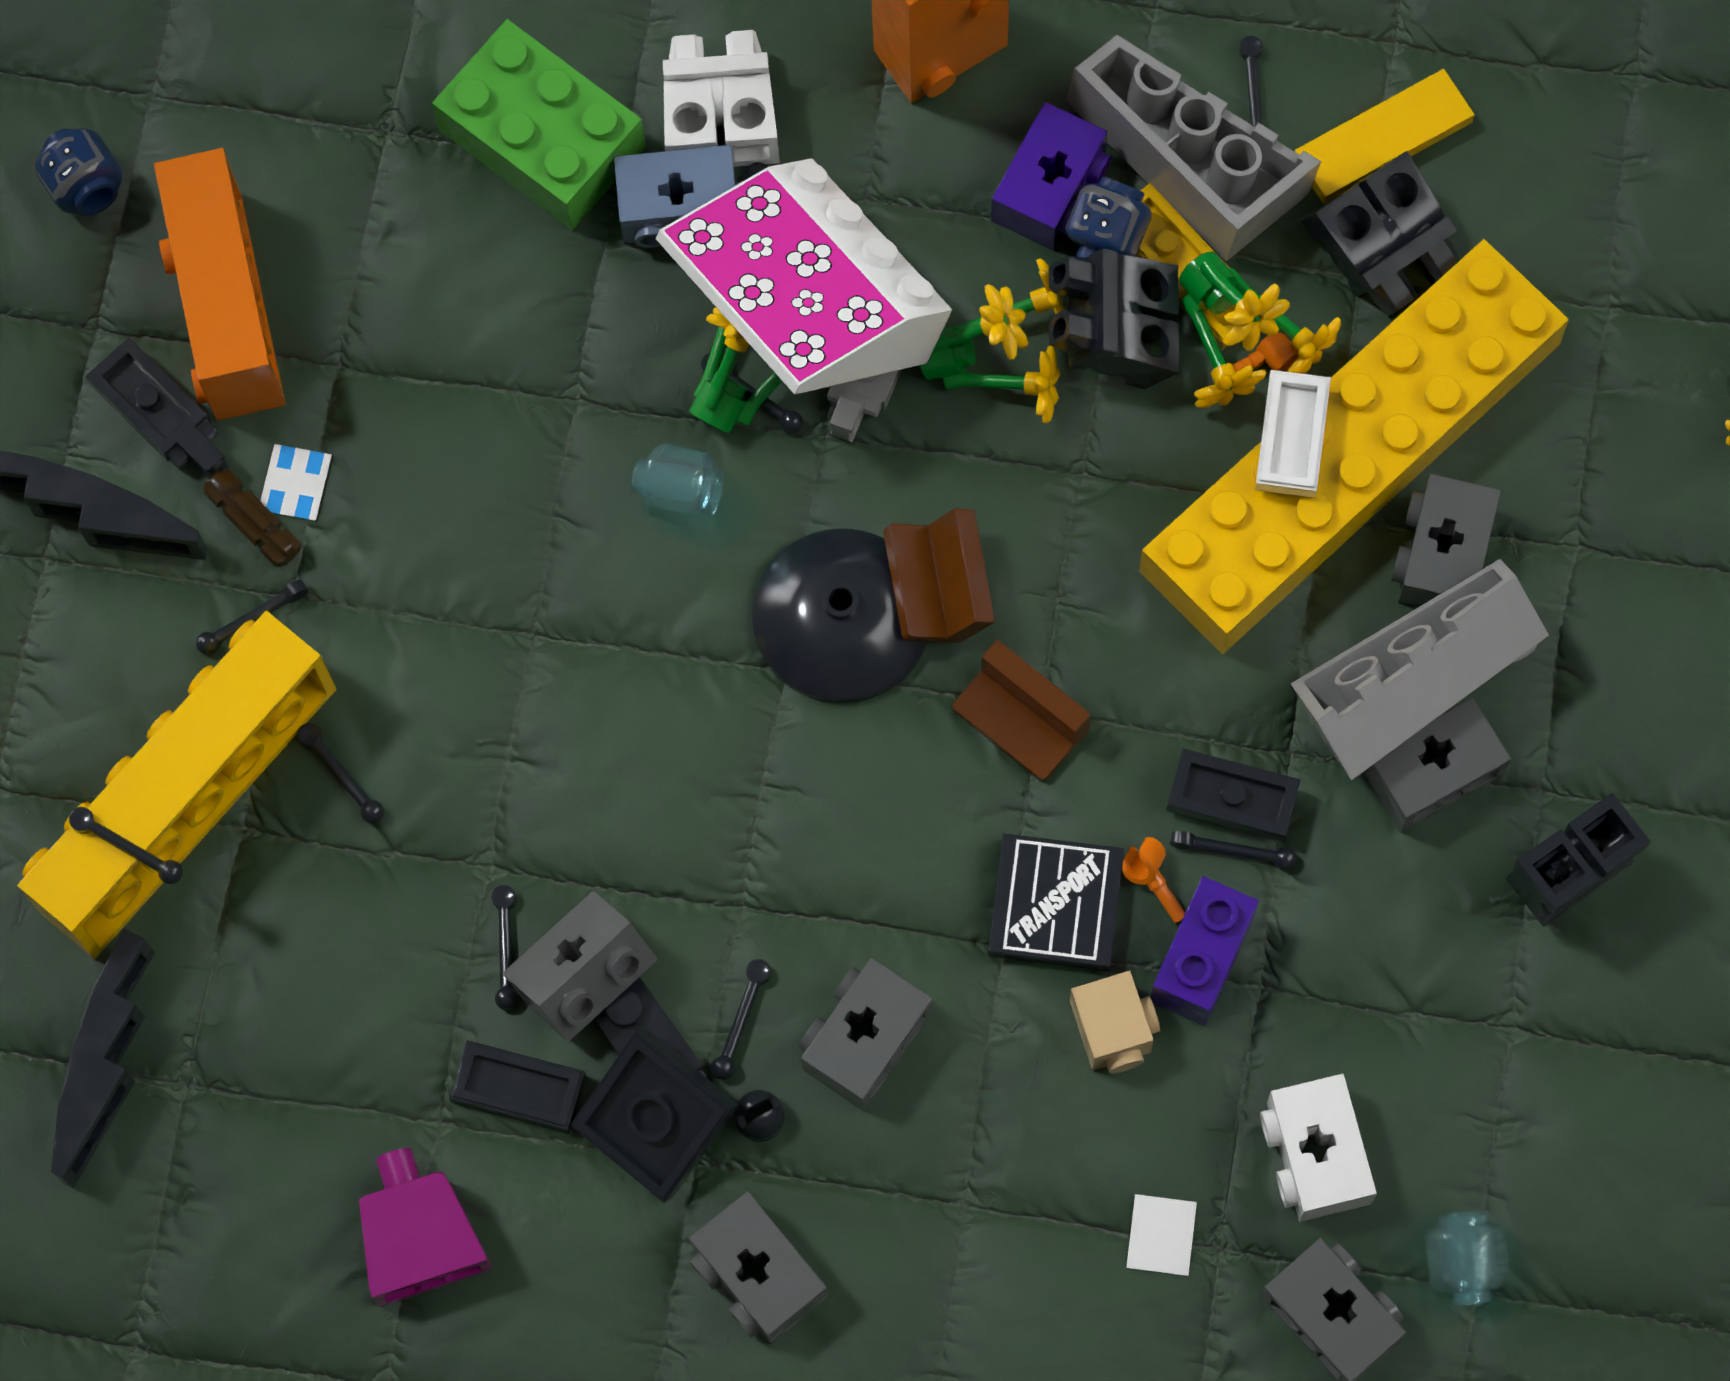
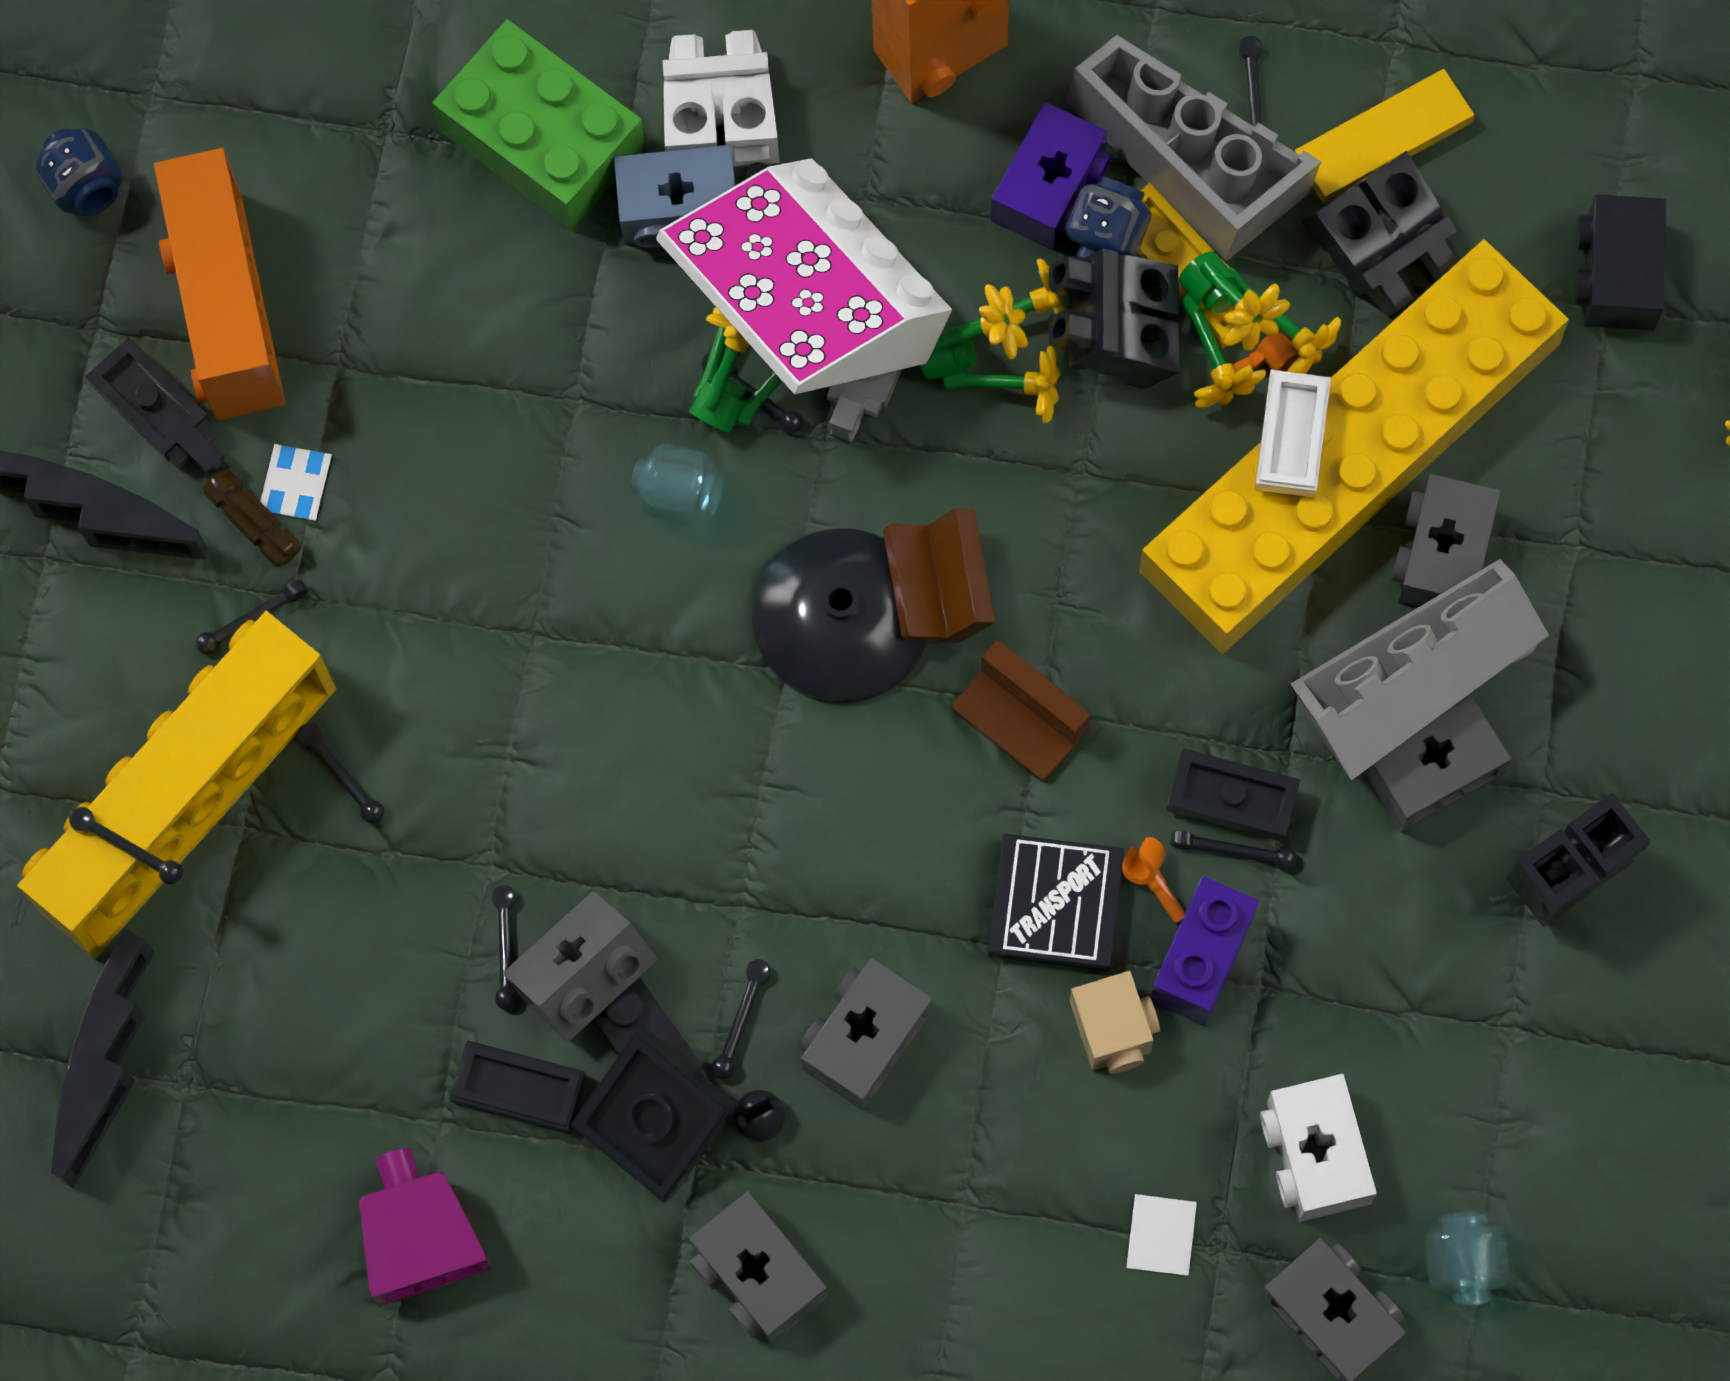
none -> black brick [1574,194,1666,331]

